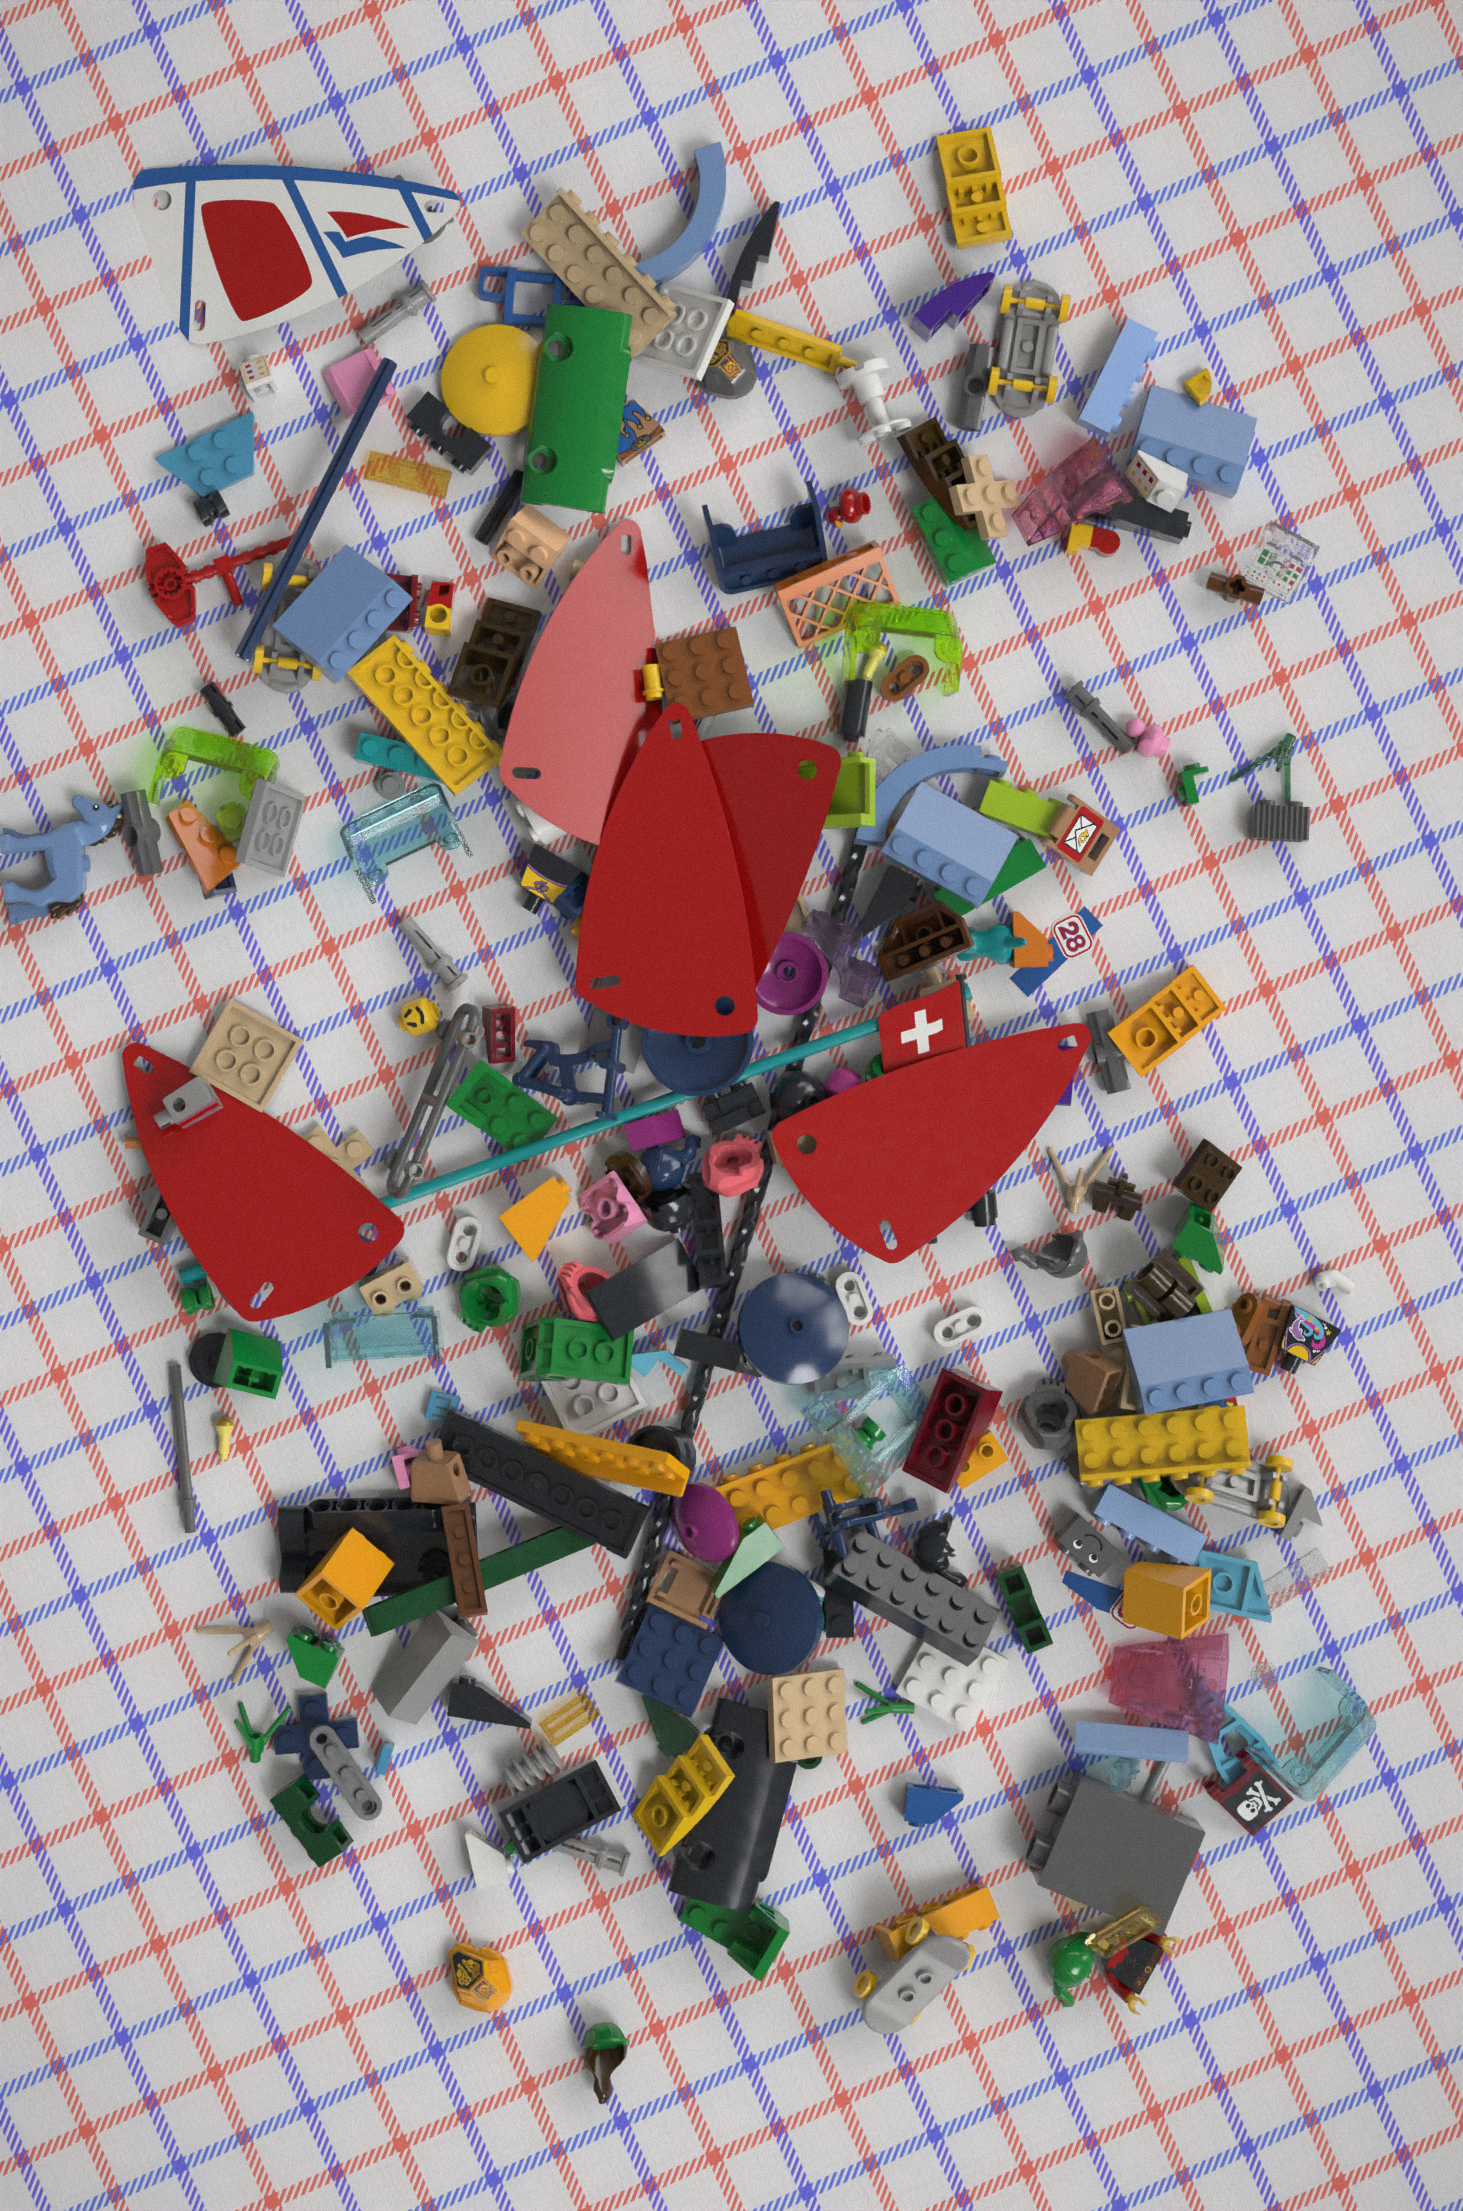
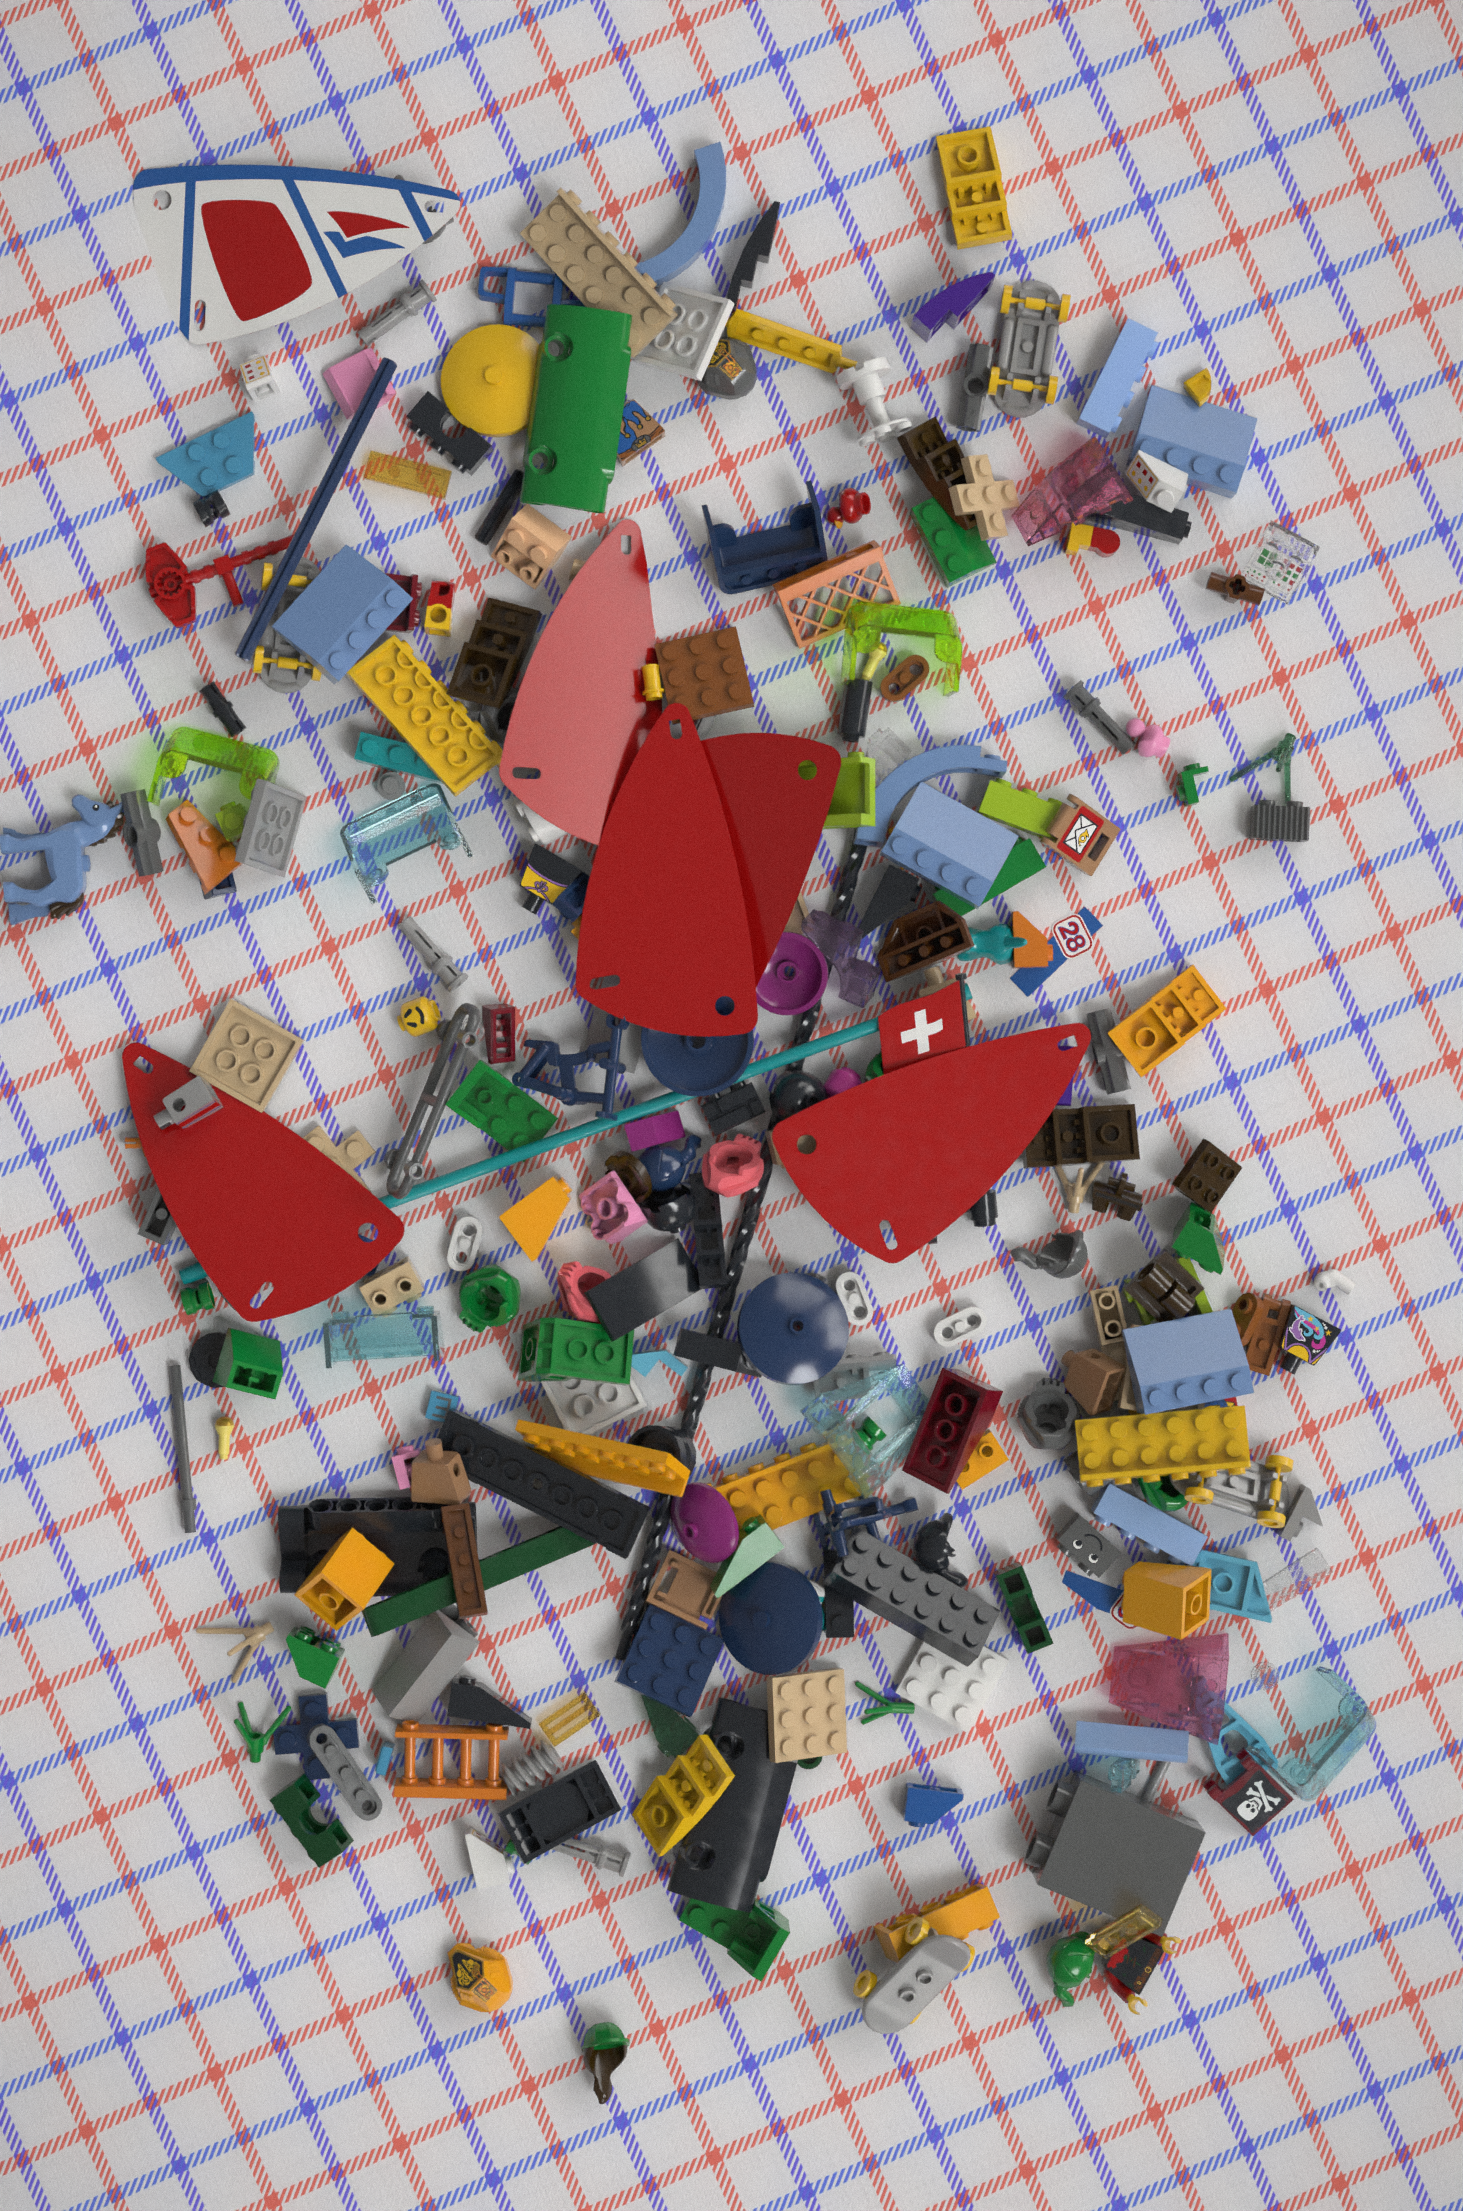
none -> orange fence [394,1720,509,1800]
none -> dark brown slope [1022,1104,1140,1169]

